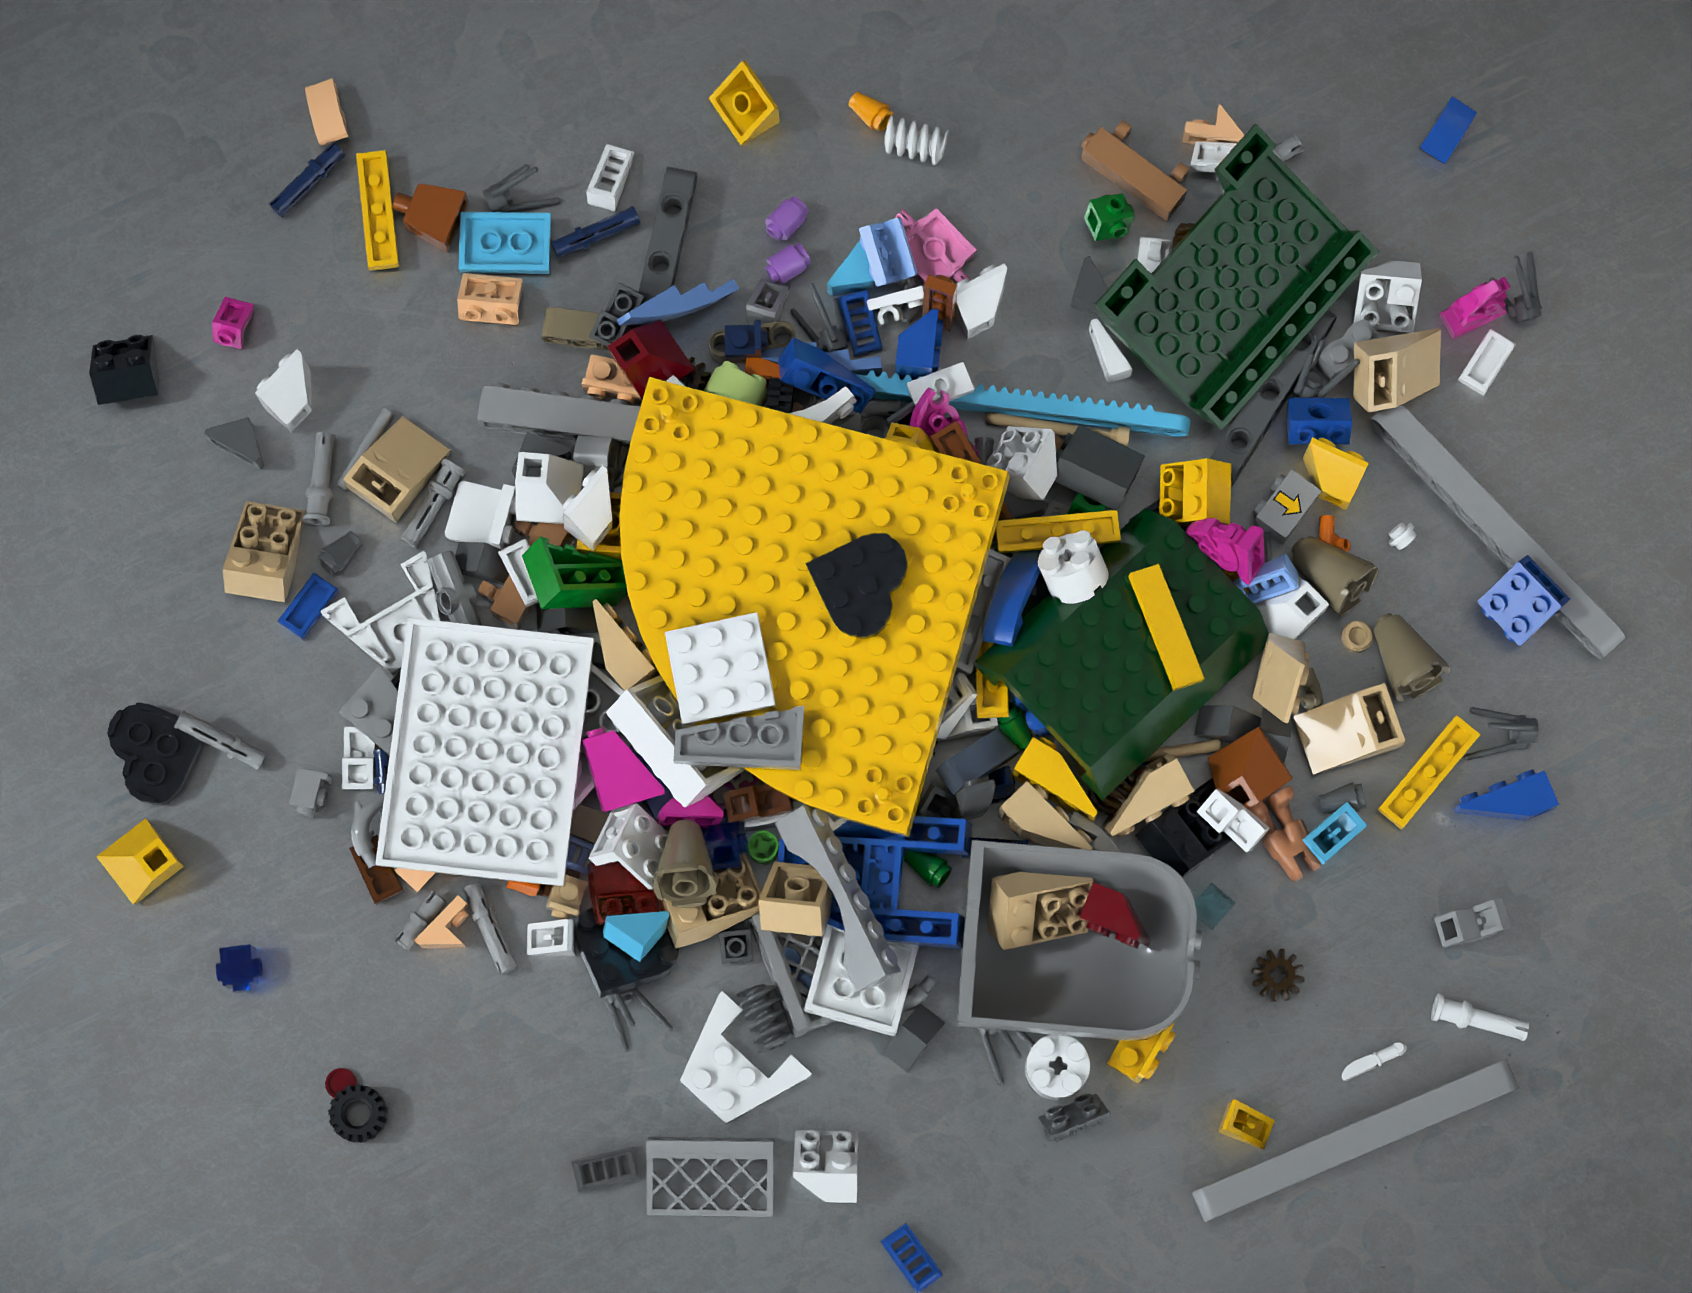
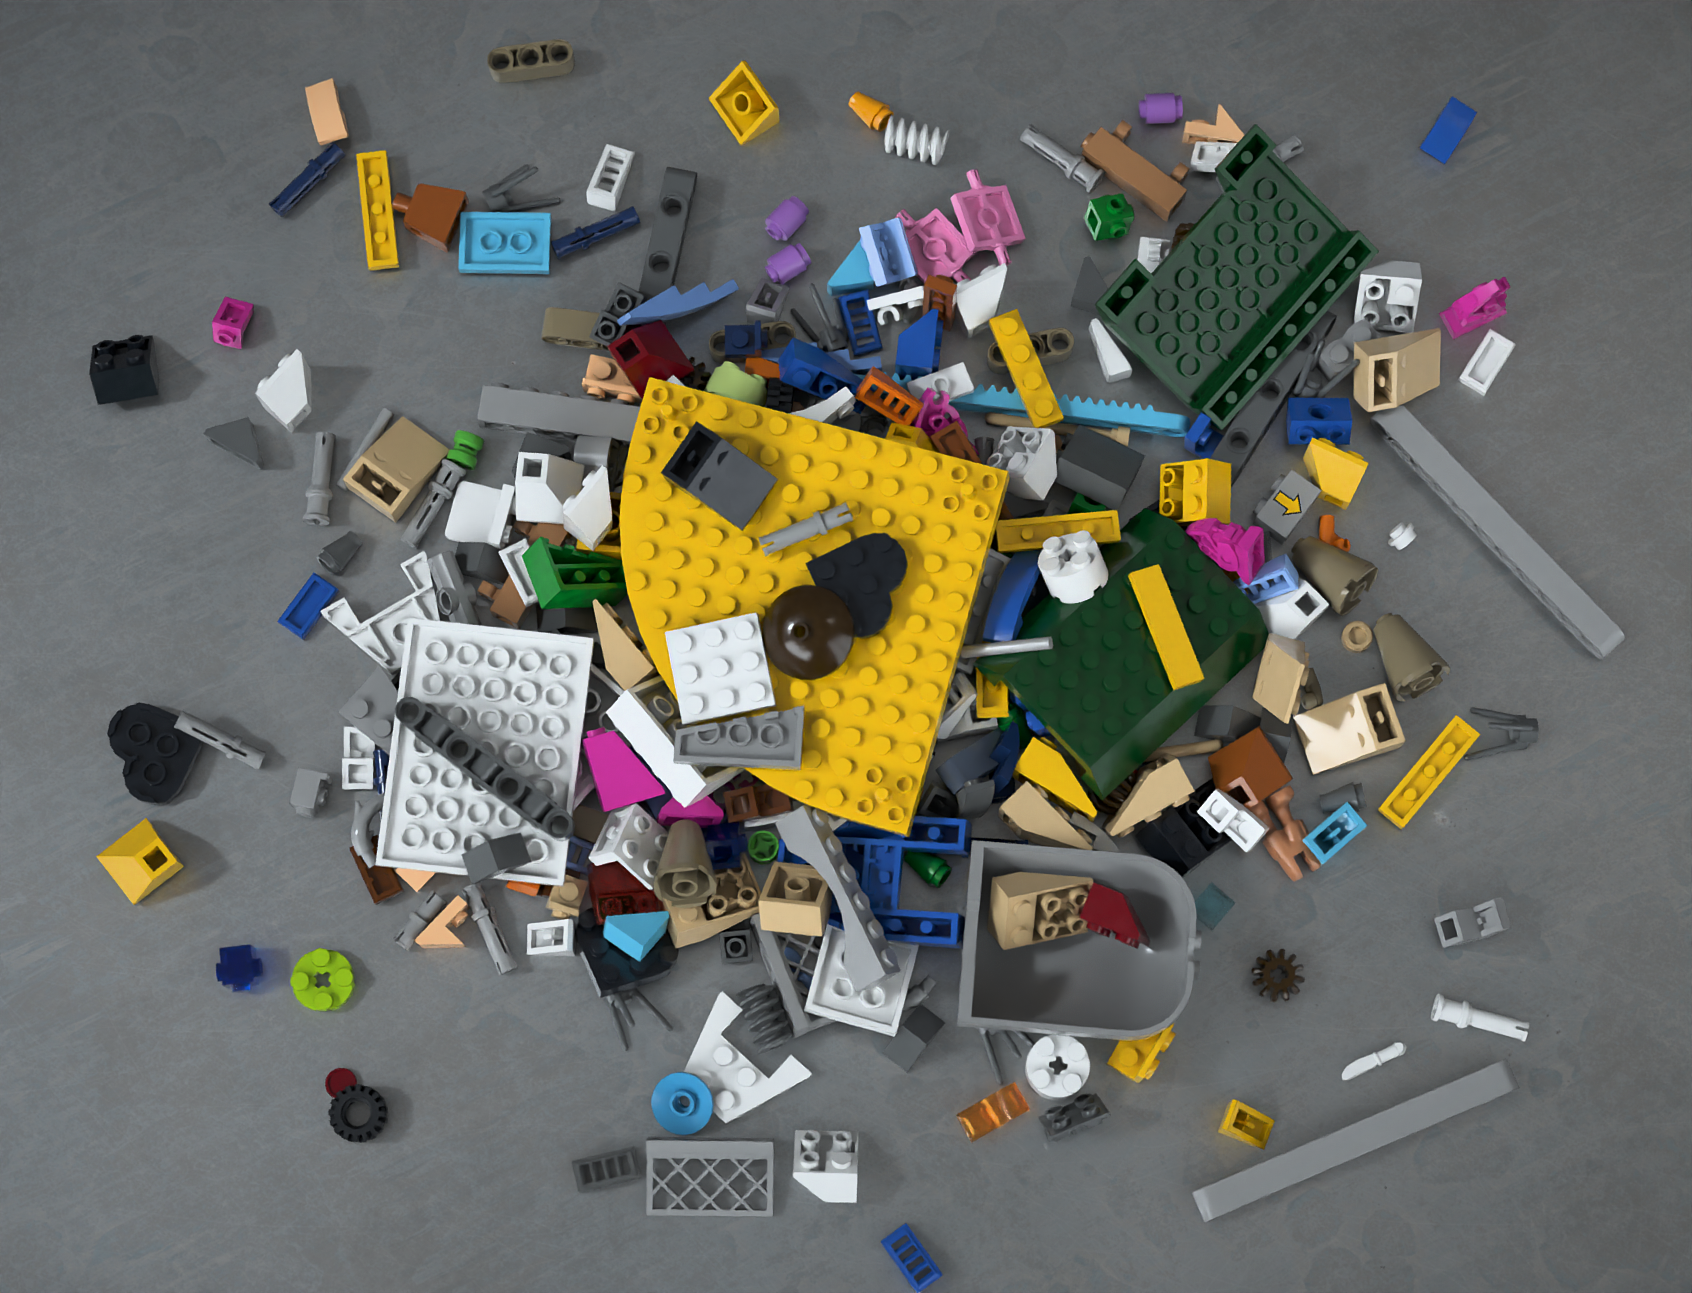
tan slope [223,501,306,602] -> none
light nougat bracket [457,273,523,325] -> none
blue slope [1454,769,1560,821] -> none
brick [1477,555,1571,646] -> none
dark grey plant [1489,251,1542,323] -> none
none -> lime plate [290,948,355,1012]
none -> dark grey beam [395,697,575,841]
none -> bright green wheel [446,430,485,470]
none -> dark grey slope [462,832,532,885]
none -> dark tan beam [487,39,575,83]
none -> dark azure dish [651,1072,713,1135]
none -> black slope [661,421,778,531]
none -> light grey pin [759,502,854,556]
none -> dark brown dish [762,585,855,680]
none -> orange slope [855,366,924,426]
none -> bright pink plate [950,169,1026,266]
none -> clear orange slope [956,1082,1030,1143]
none -> light grey bar [961,636,1053,658]
none -> dark tan beam [987,328,1074,374]
none -> yellow plate [989,309,1064,428]
none -> dark blue slope [989,721,1019,794]
none -> light grey pin [1020,124,1106,193]
none -> medium lavender brick [1139,93,1183,124]
none -> blue bracket [1184,413,1224,459]

